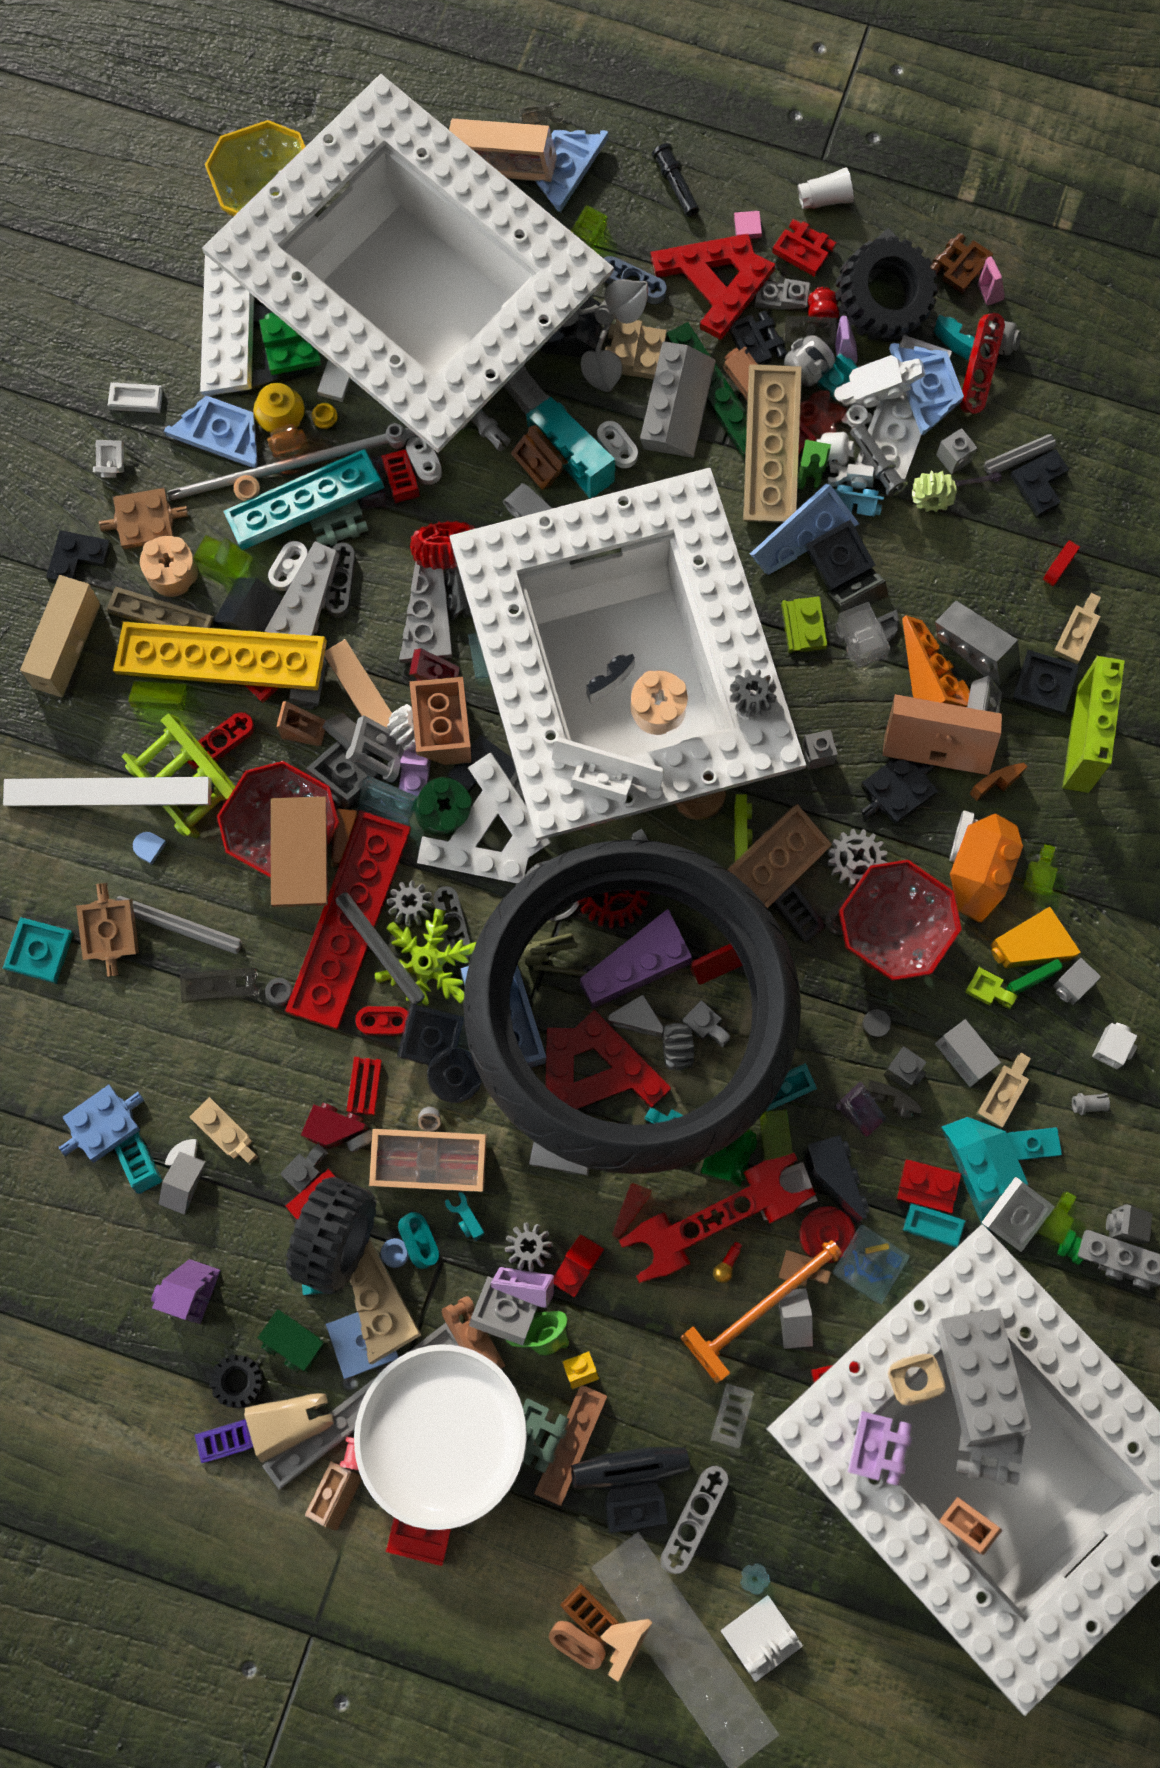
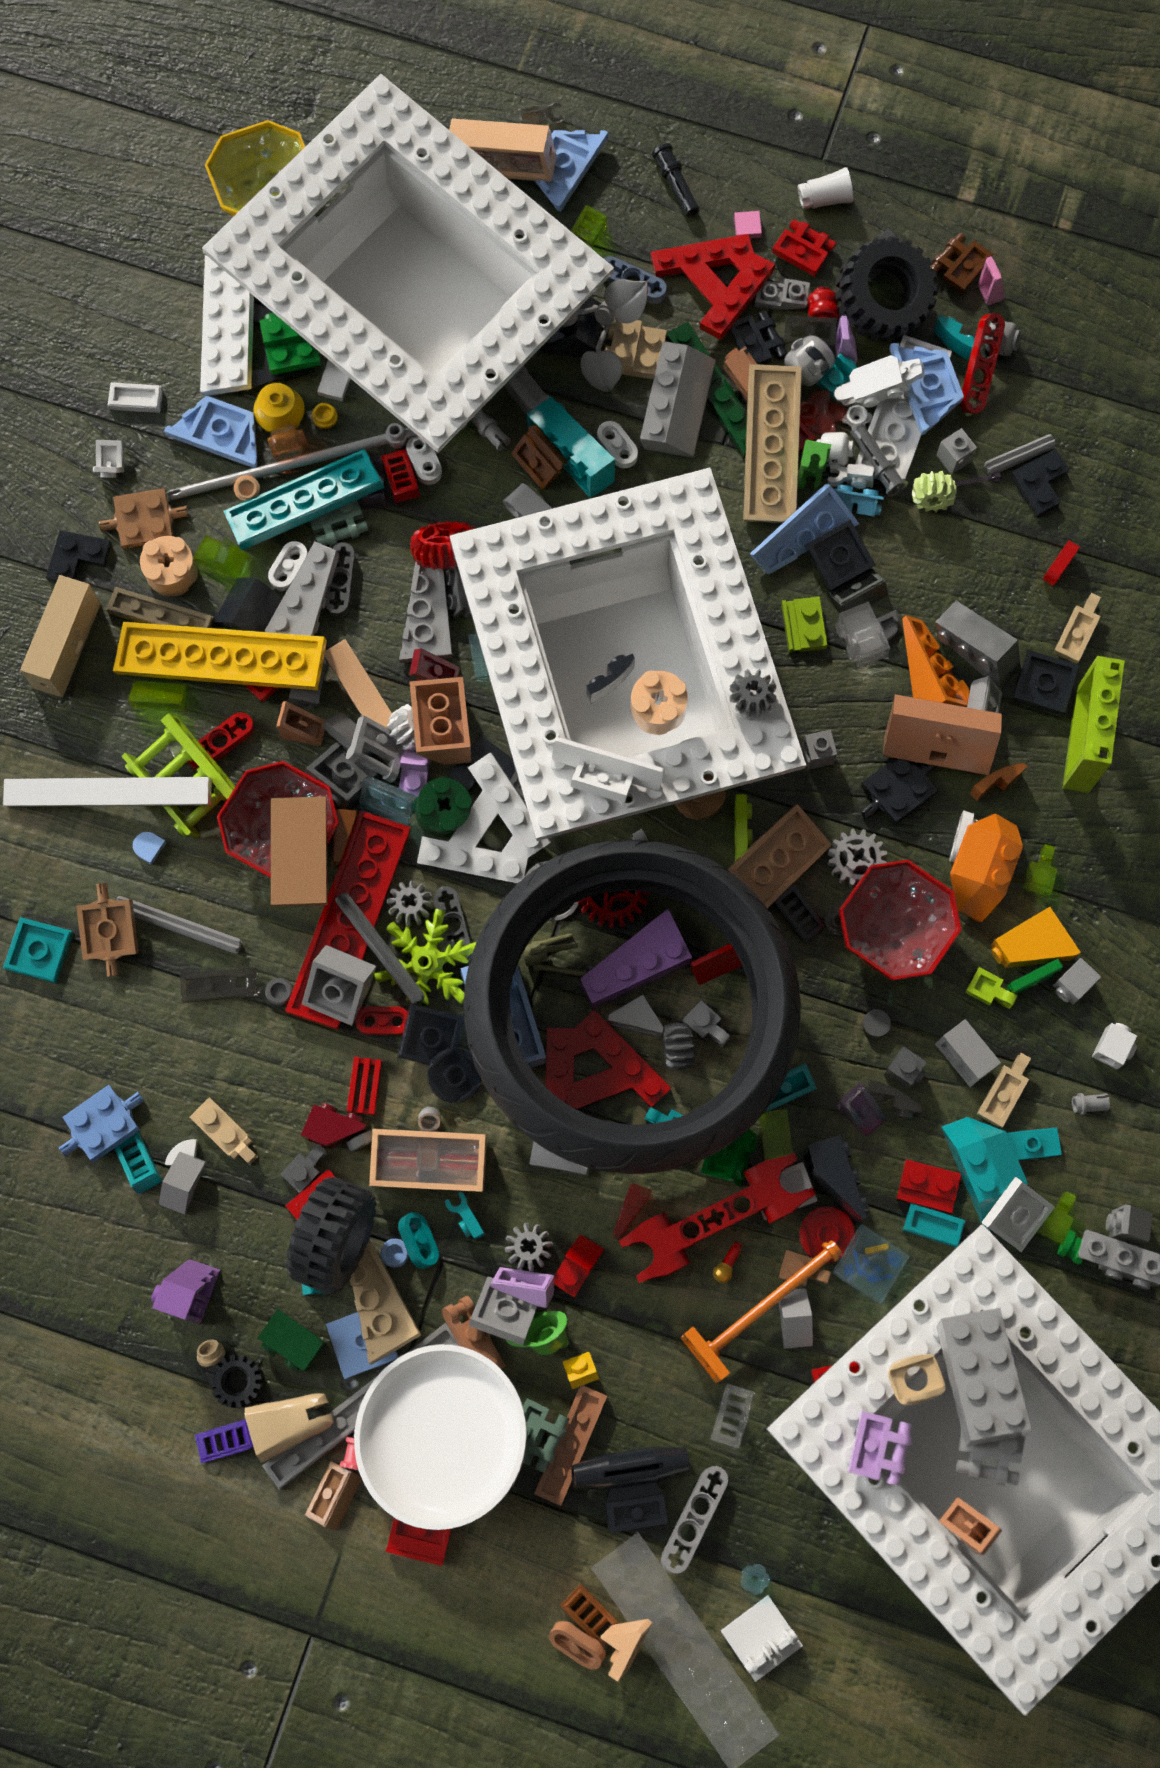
none -> tan plate [197,1339,225,1367]
none -> light grey slope [302,945,376,1026]

